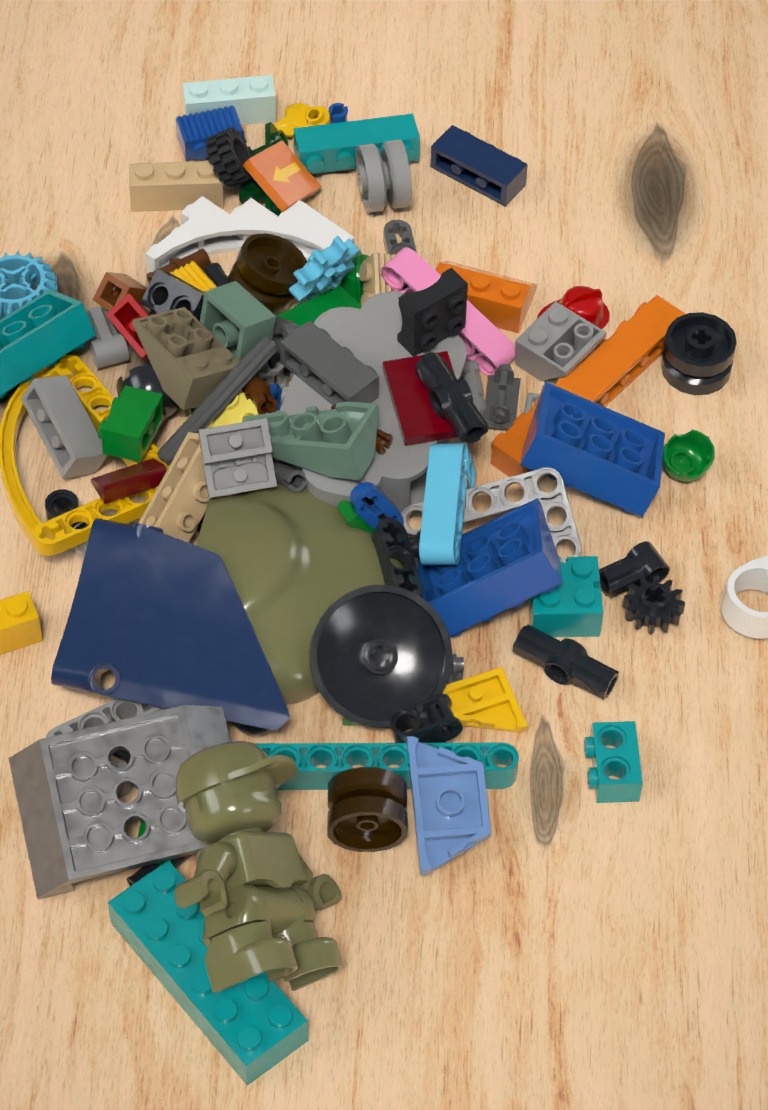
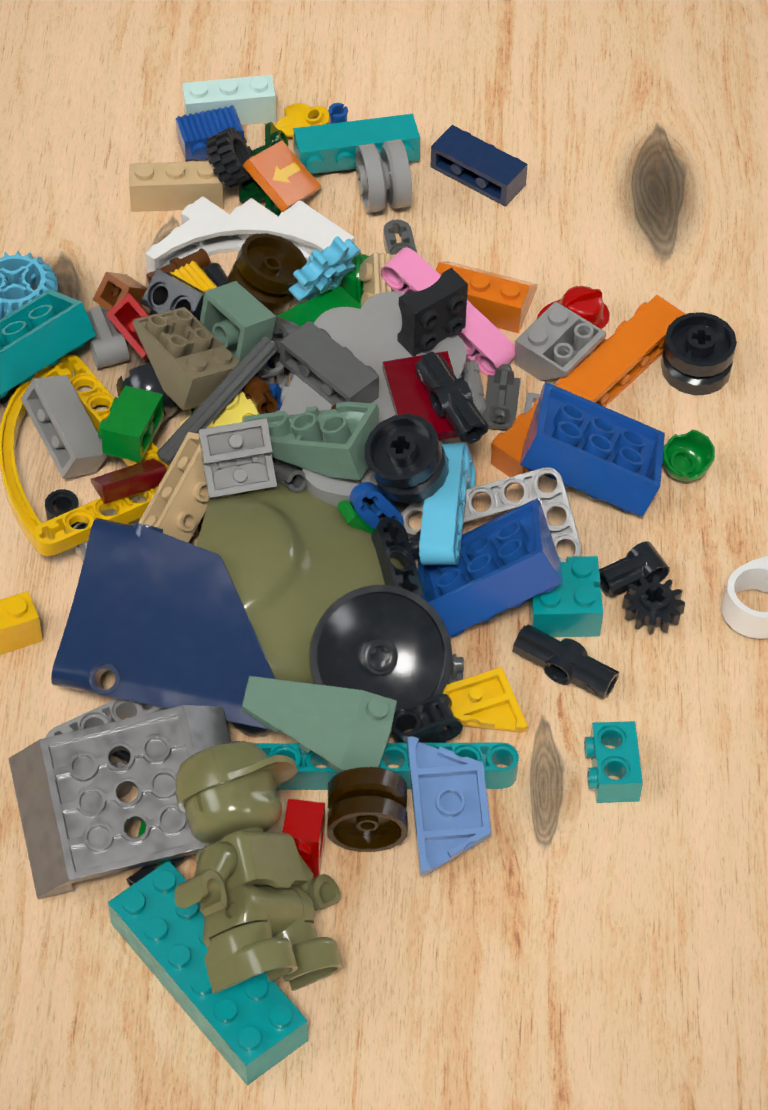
none -> sand green wedge [240,676,397,773]
none -> red brick [282,799,325,877]
none -> black wheel [365,414,449,504]

